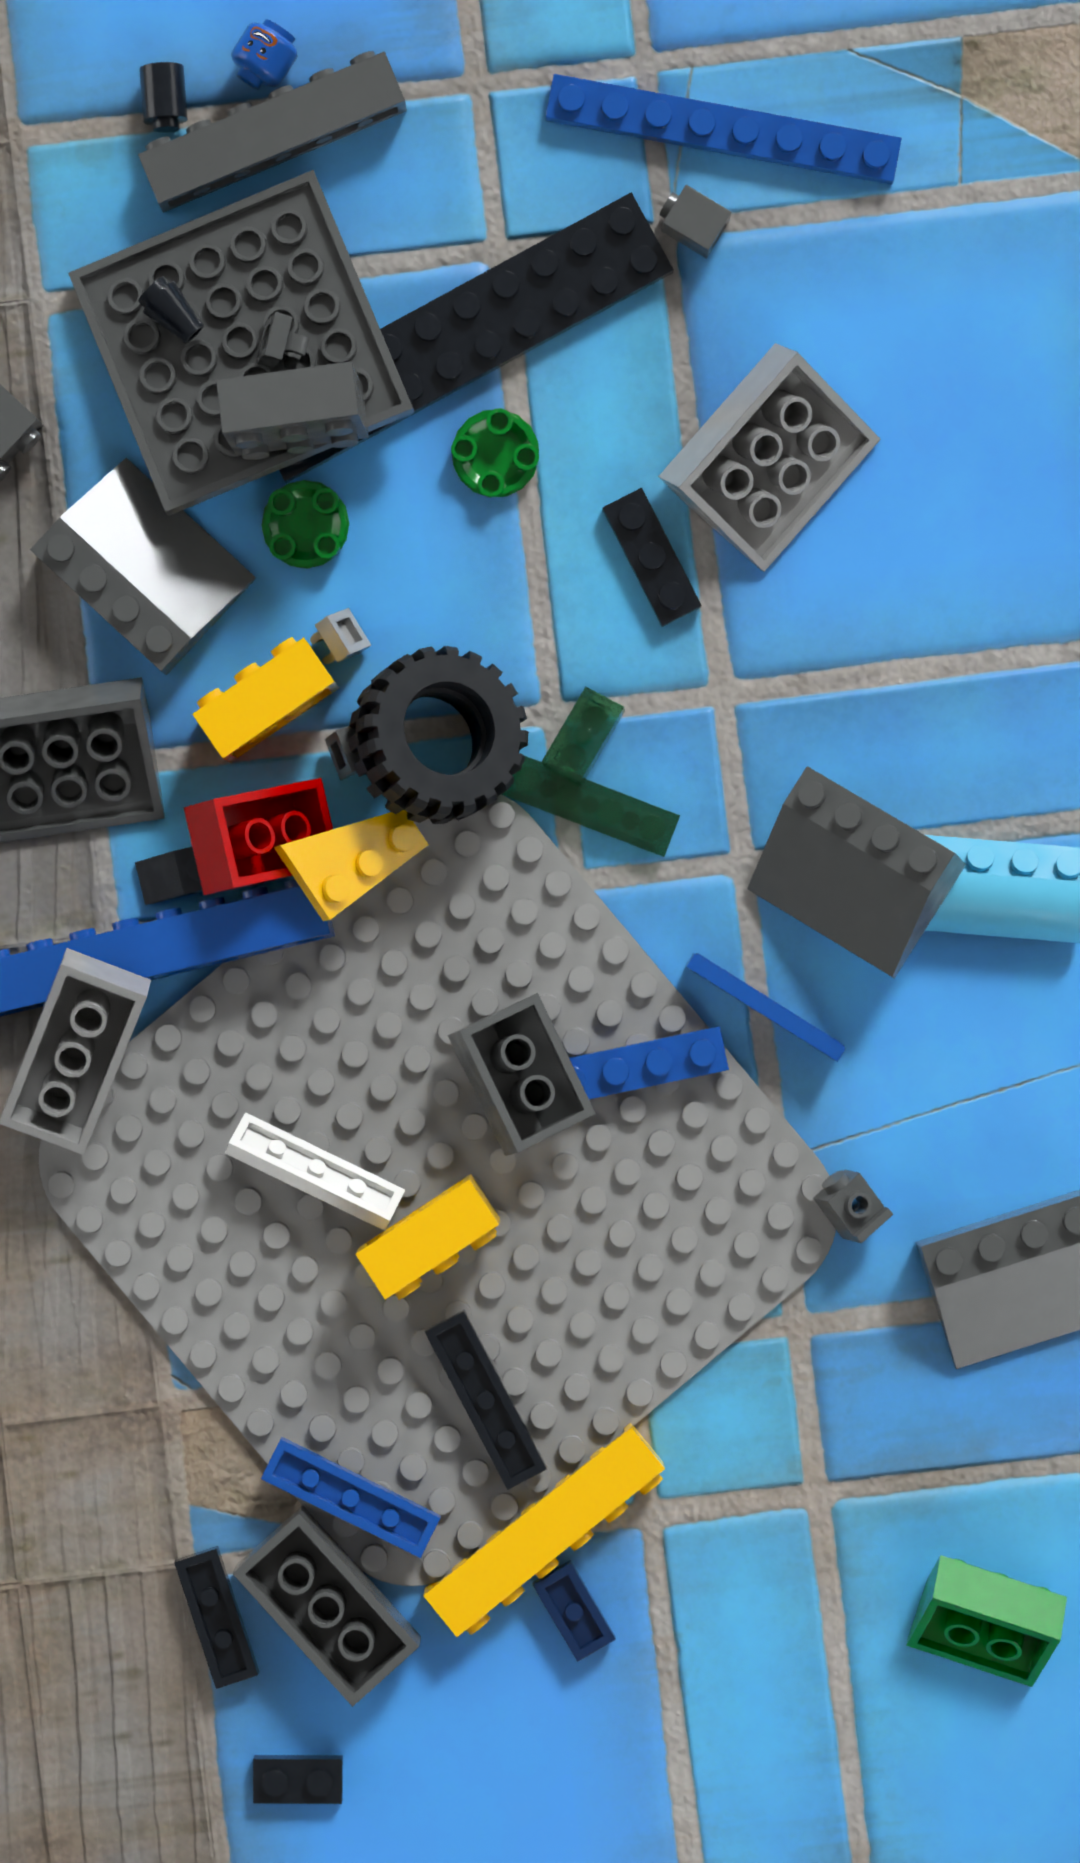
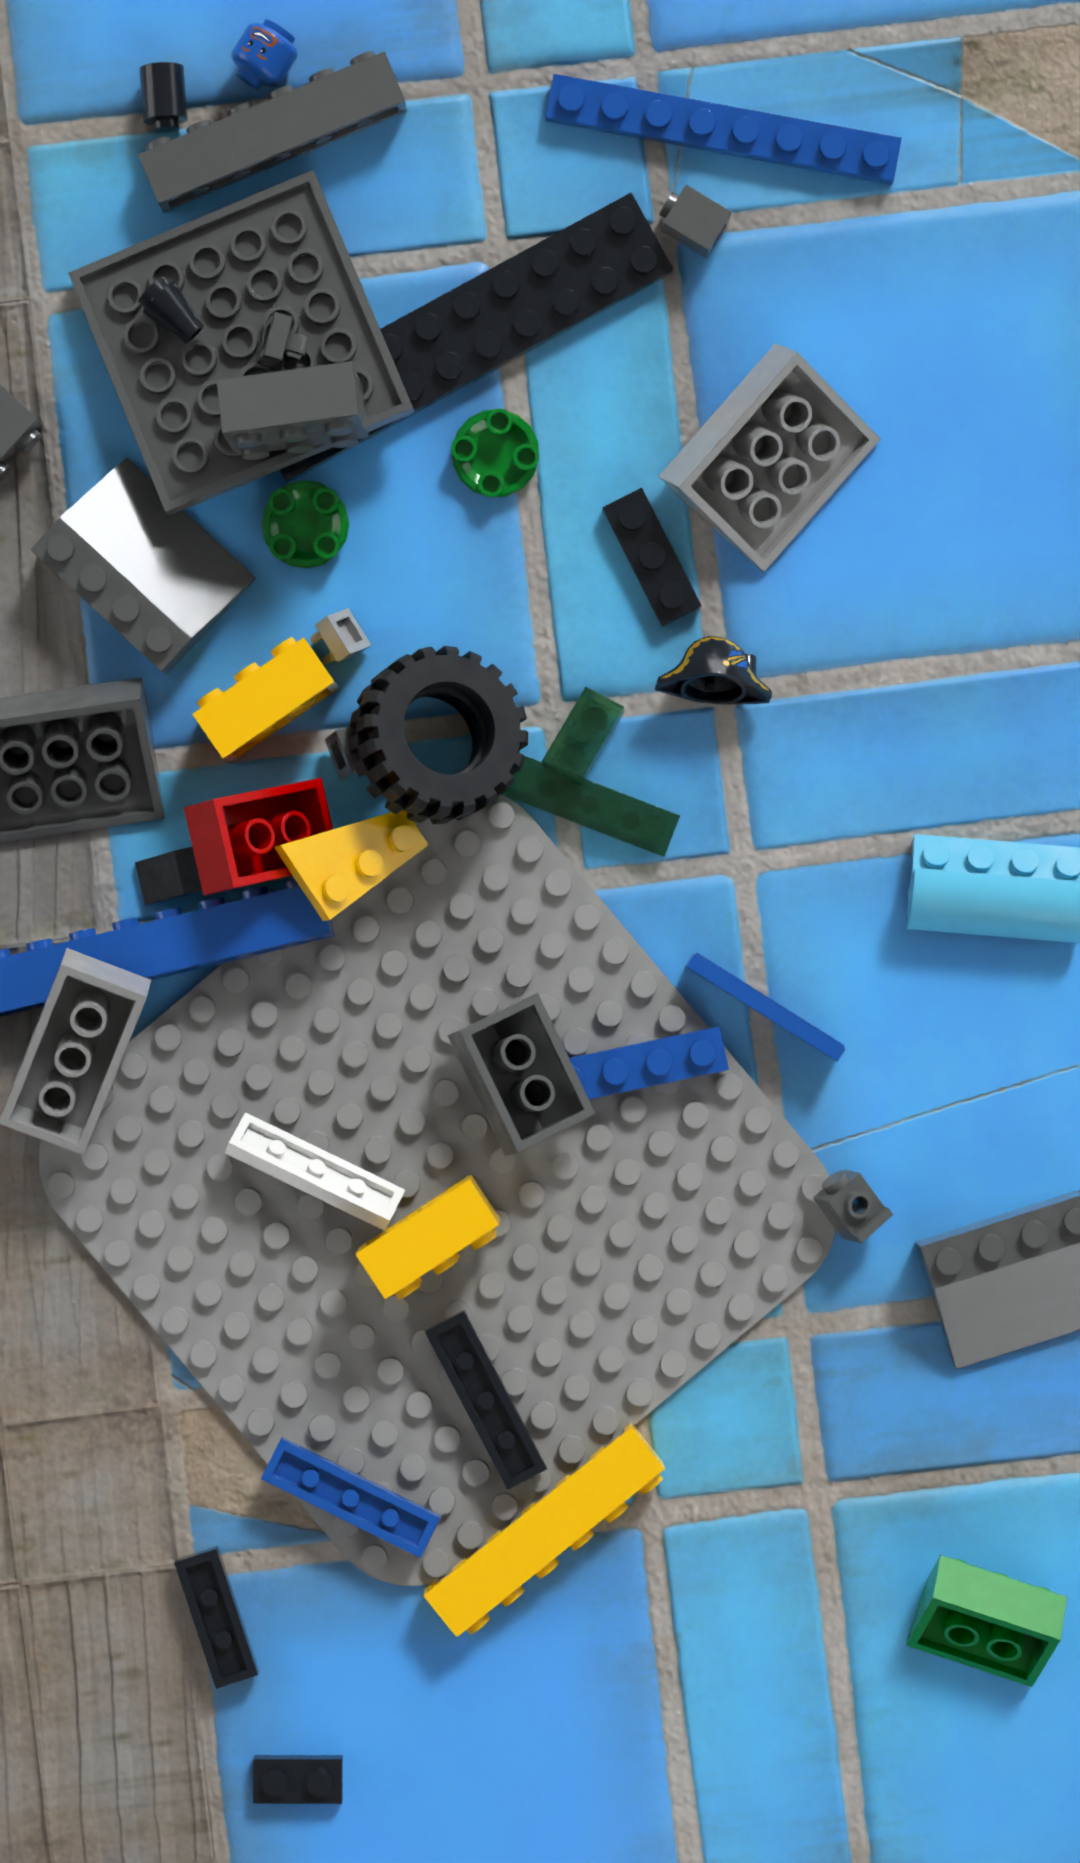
dark grey brick [232,1505,421,1707] -> none
dark blue plate [532,1560,616,1662] -> none
dark grey slope [747,766,966,979] -> none
none -> black hat [655,636,772,705]

